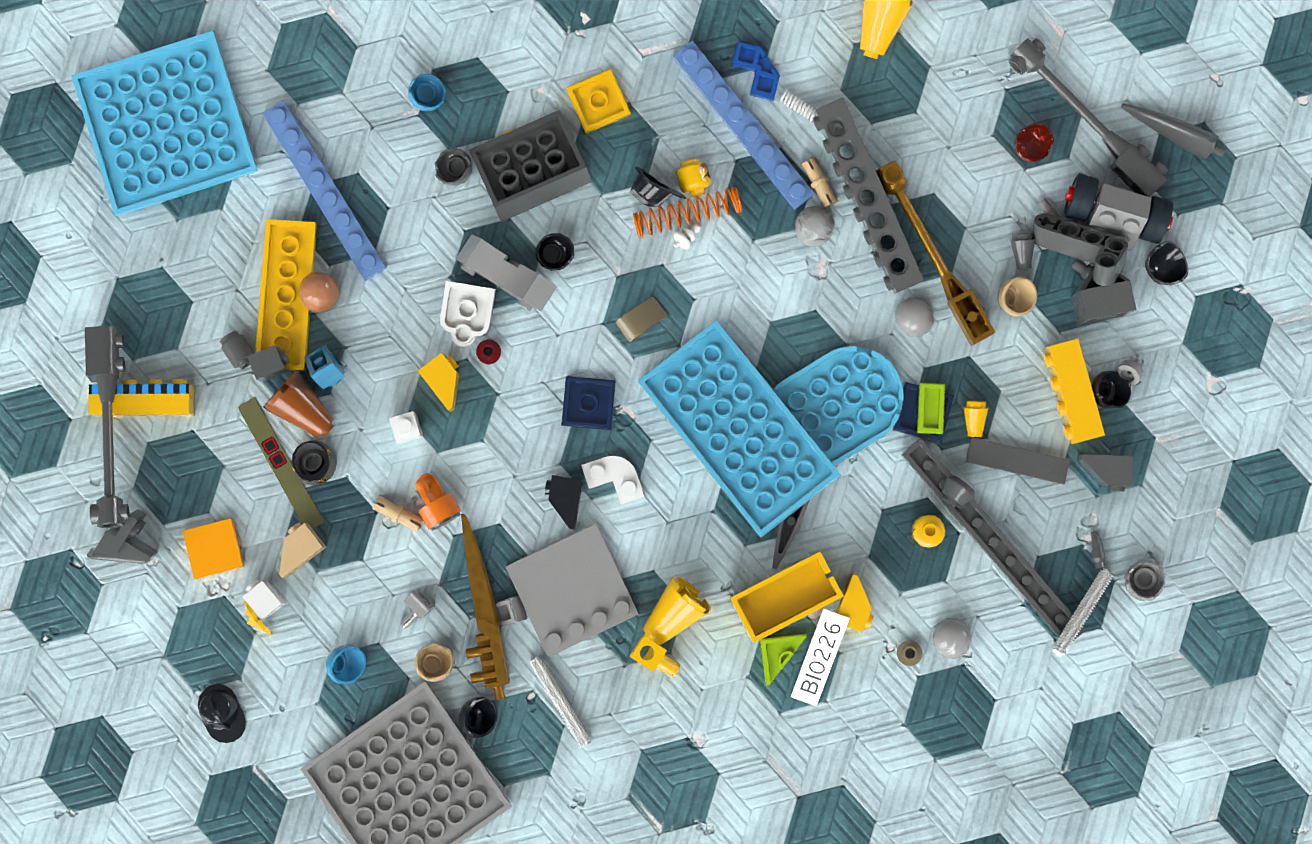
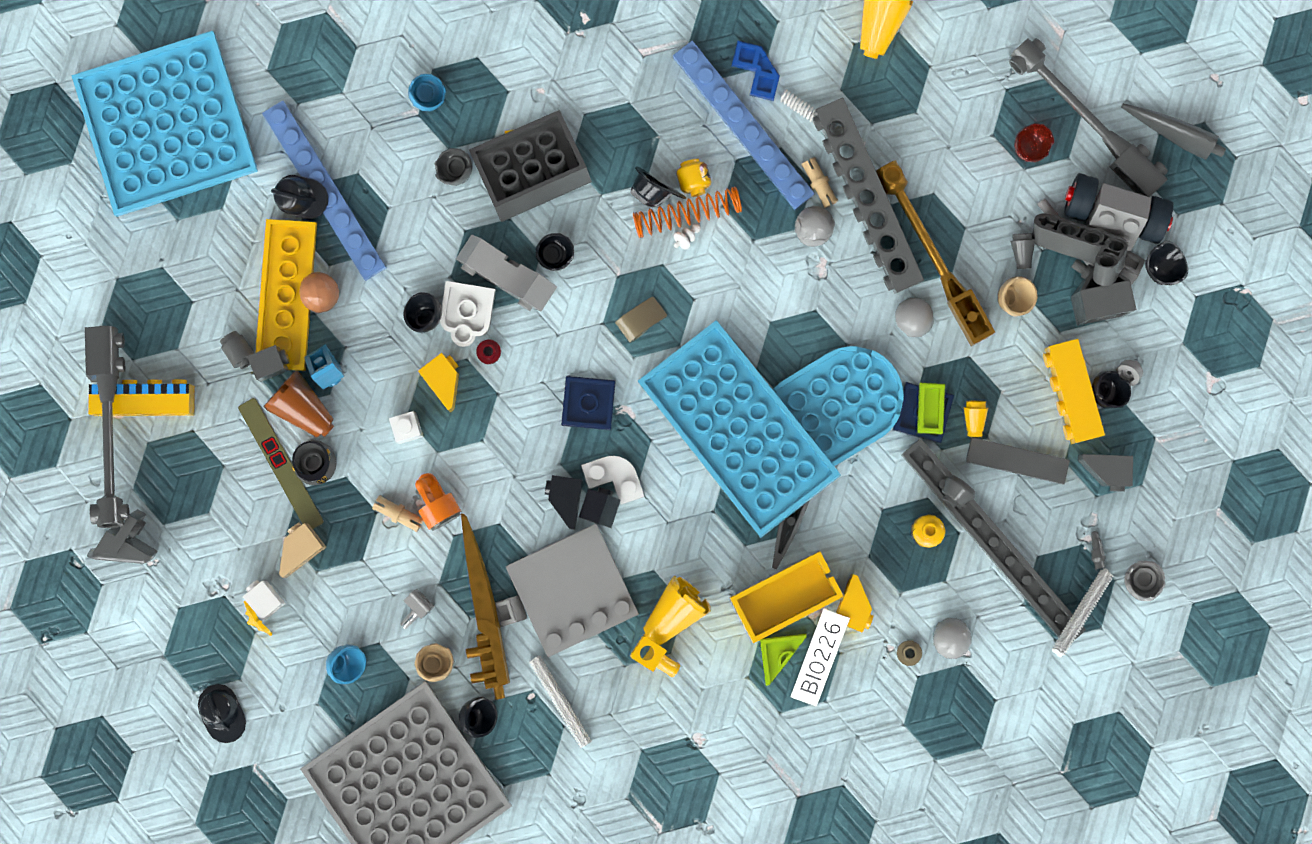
light orange tile [182,518,245,579] -> none
yellow tile [566,68,631,134] -> none
none -> black piece [271,175,328,219]
none -> black piece [403,292,442,334]
none -> black brick [579,487,621,528]
none -> light grey slope [1120,251,1145,285]

